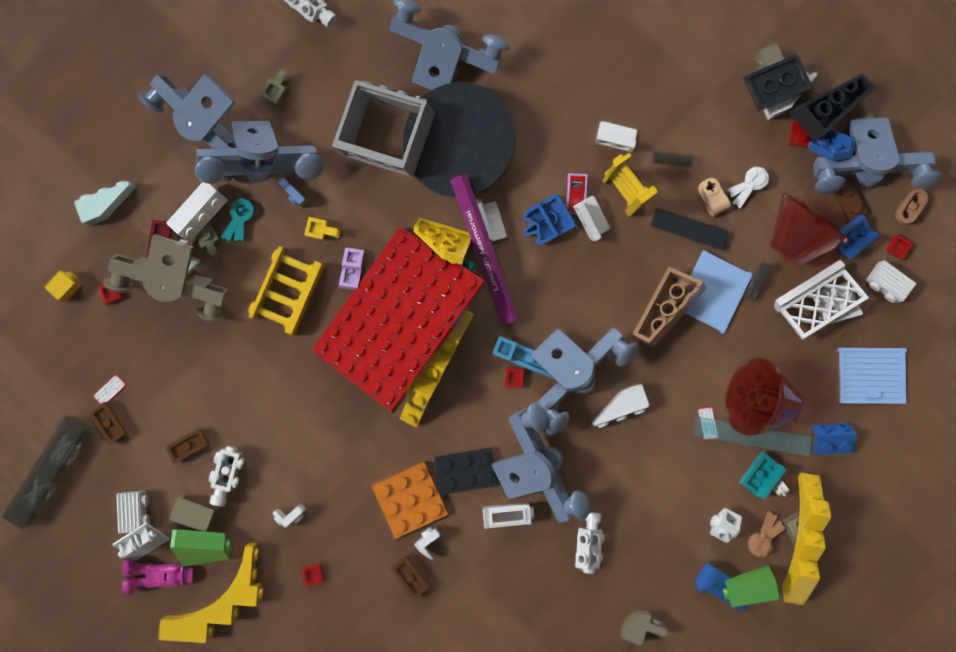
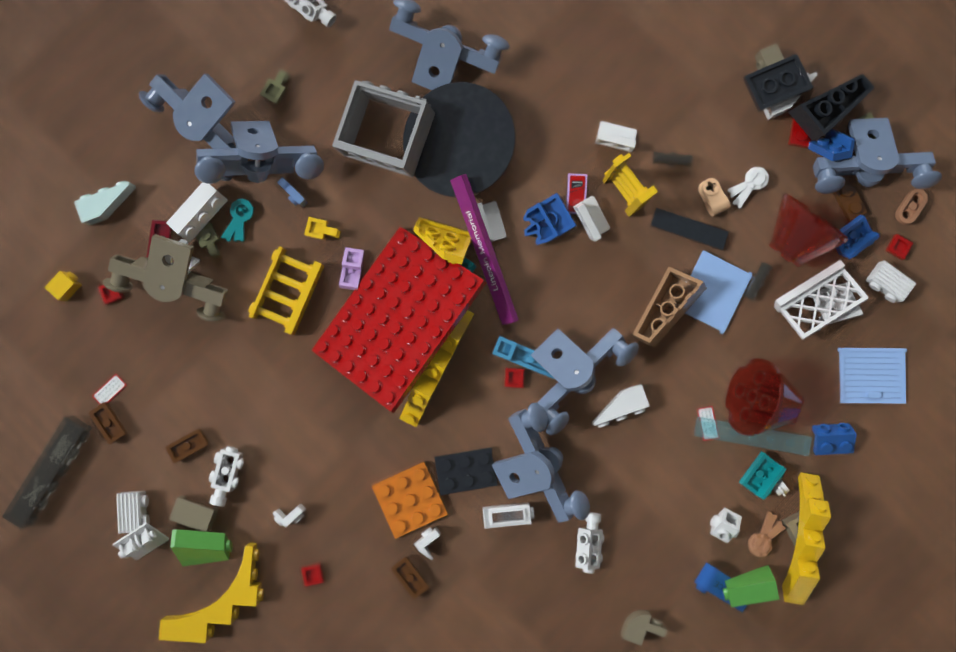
dark pink piece [122,558,194,596] -> none

